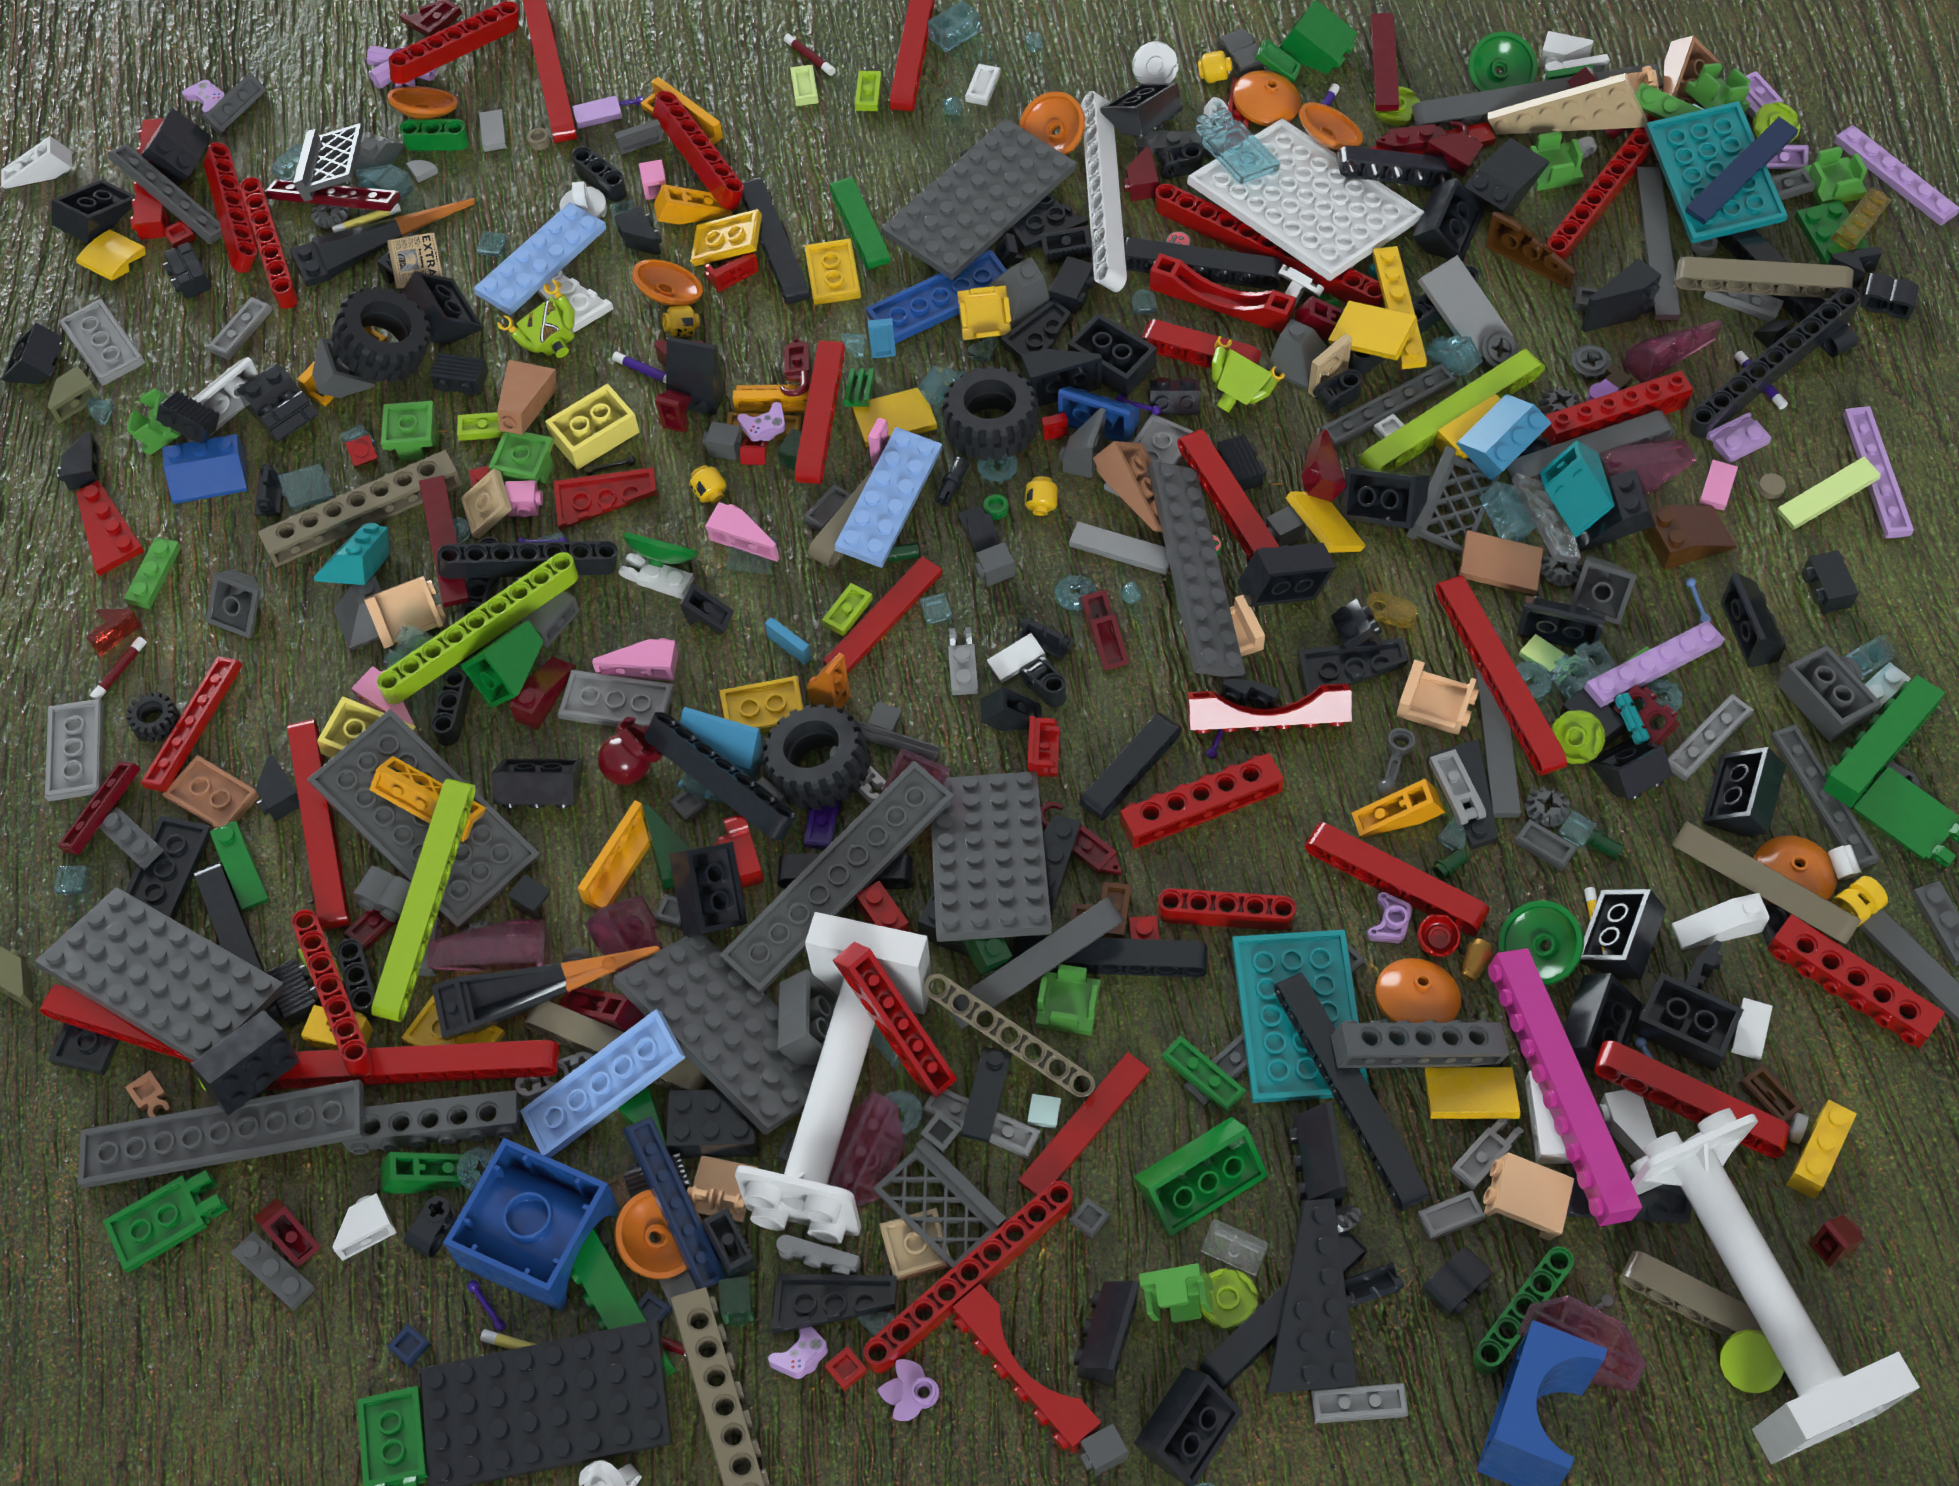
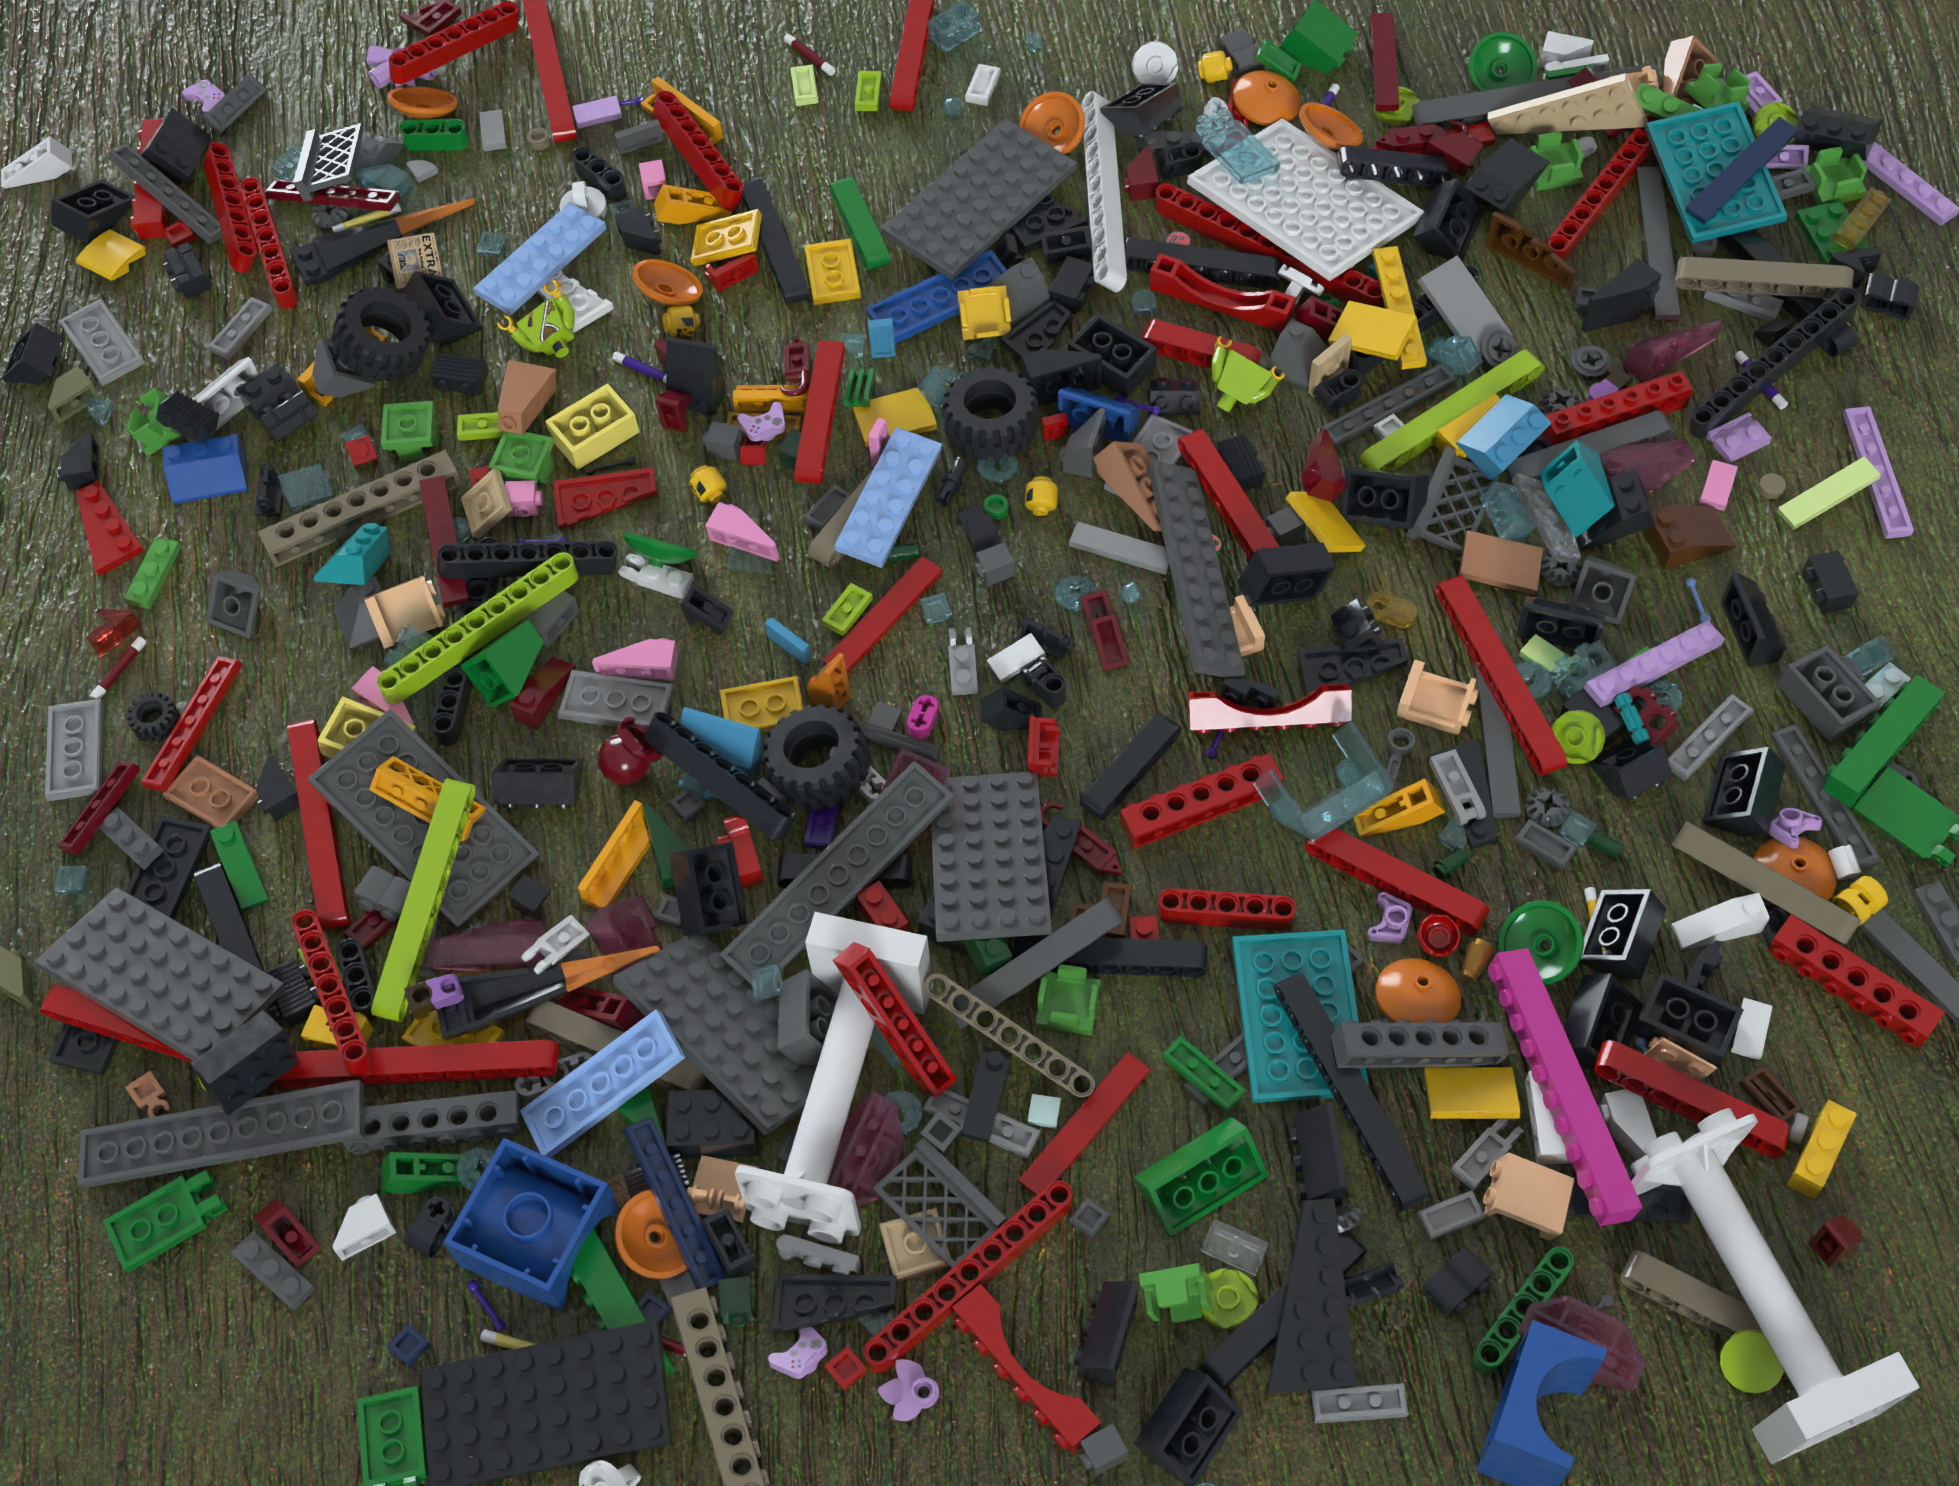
none -> leg [404,974,464,1020]
none -> white hinge [521,915,590,974]
none -> clear light blue tile [751,964,783,1000]
none -> dark pink beam [907,695,938,740]
none -> clear light blue windscreen [1253,720,1393,839]
none -> light nougat hinge [1644,1036,1717,1081]
none -> lavender piece [1768,808,1822,849]
none -> black slope [1795,106,1883,161]

